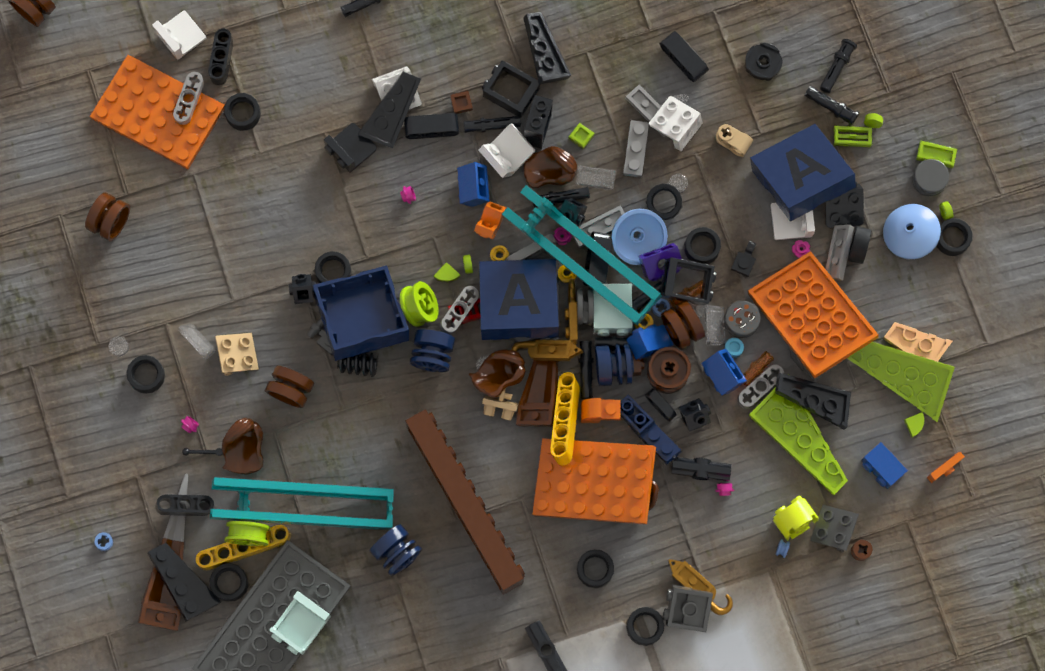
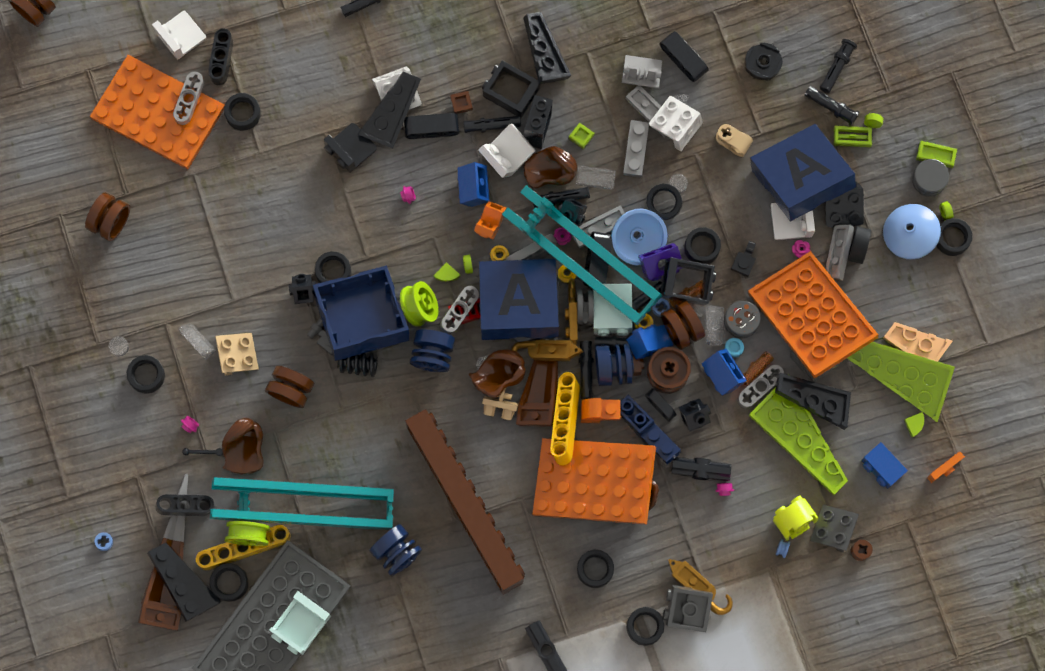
none -> light grey hinge [622,55,662,88]

